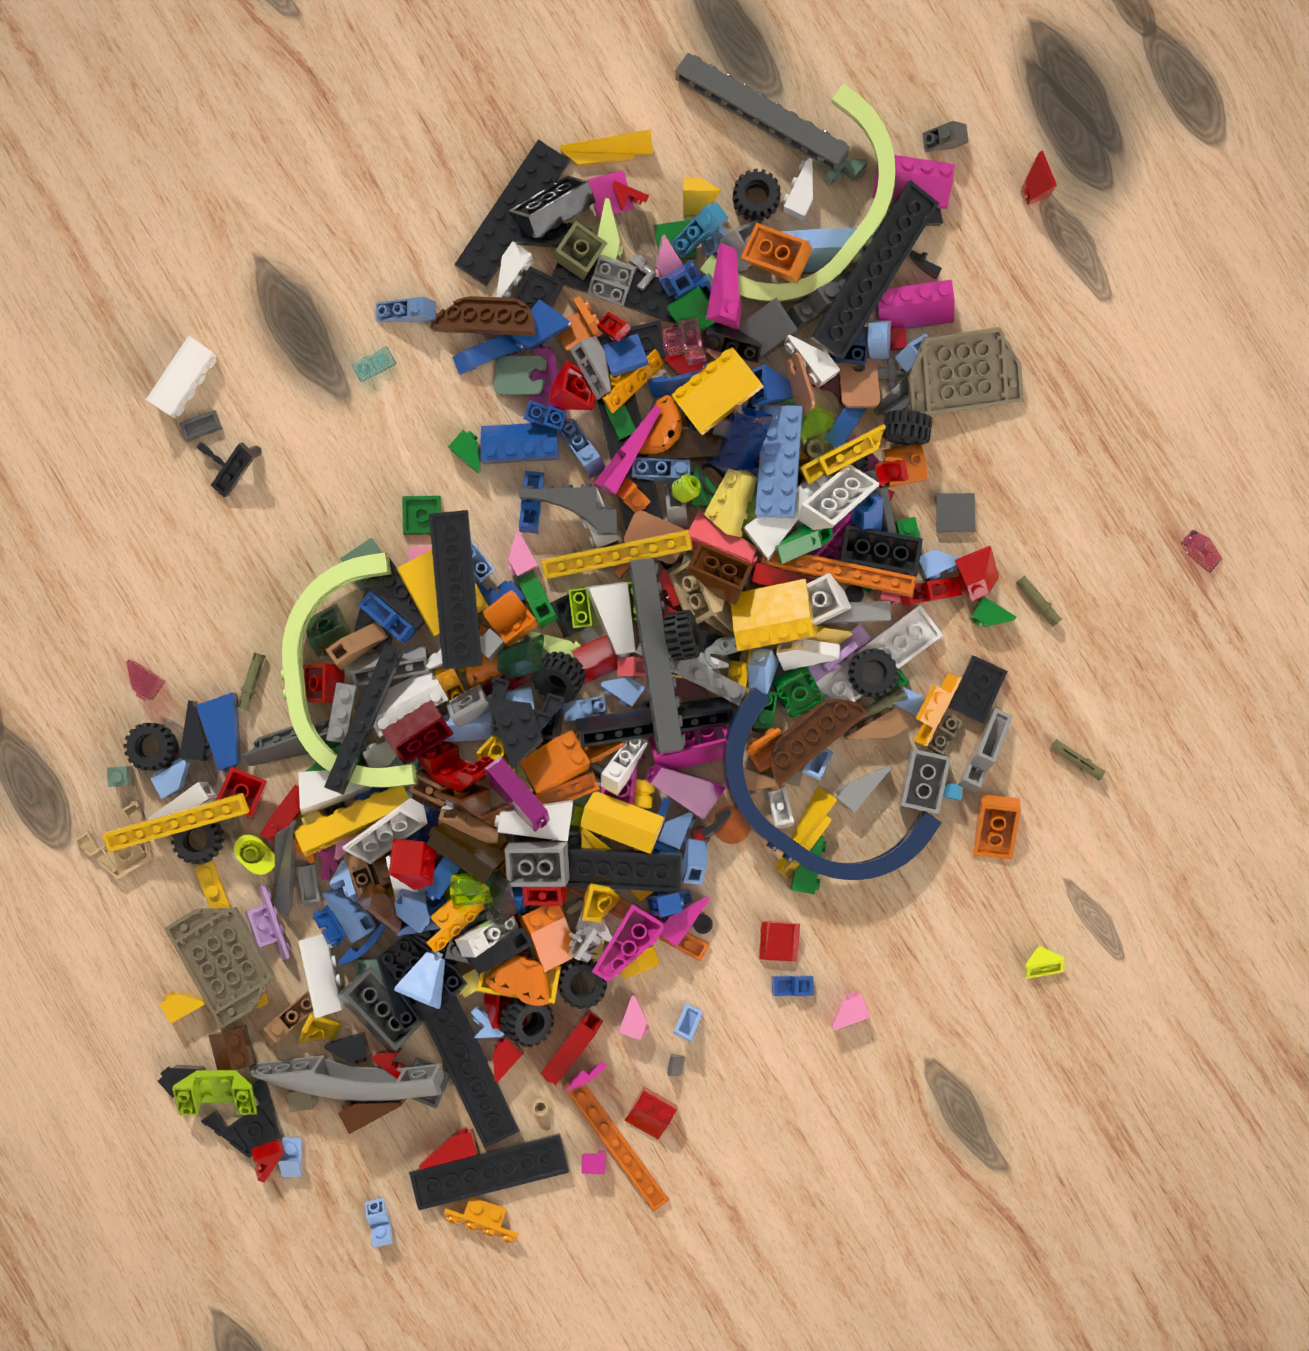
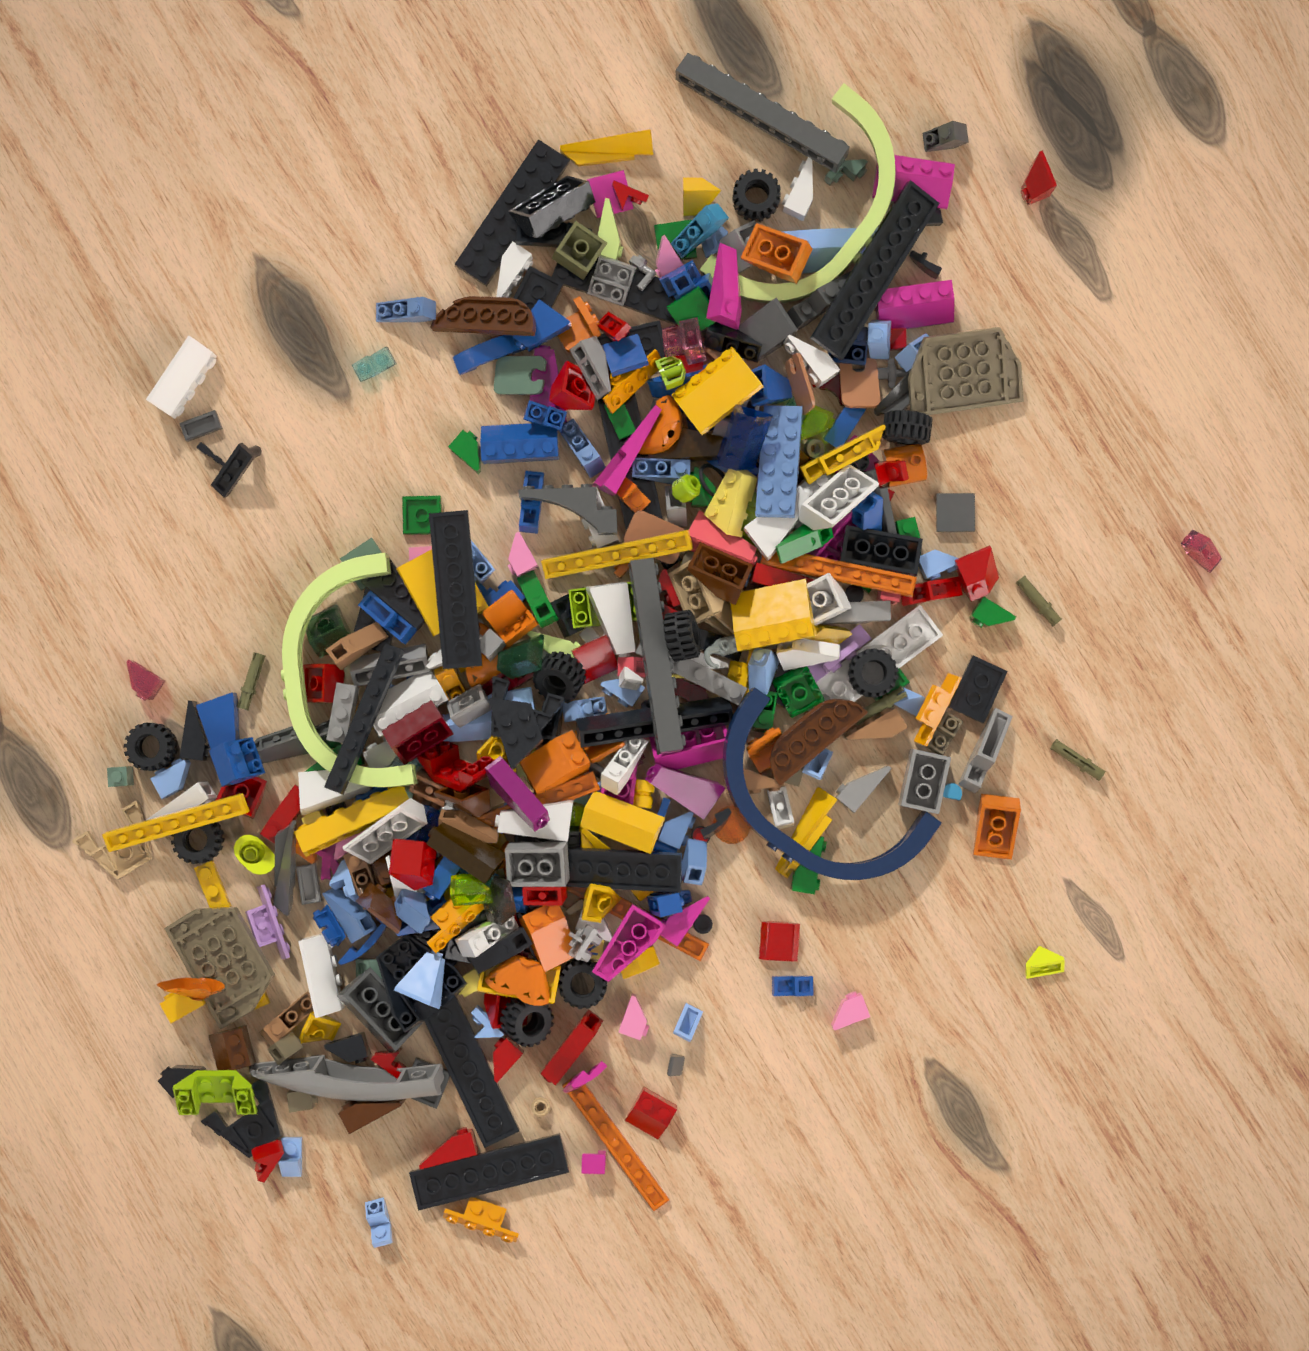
none -> orange piece [157,978,225,1001]
none -> blue slope [209,737,265,787]
none -> dark tan brick [267,1032,303,1065]
none -> white slope [619,667,643,690]
none -> lime piece [655,355,686,390]

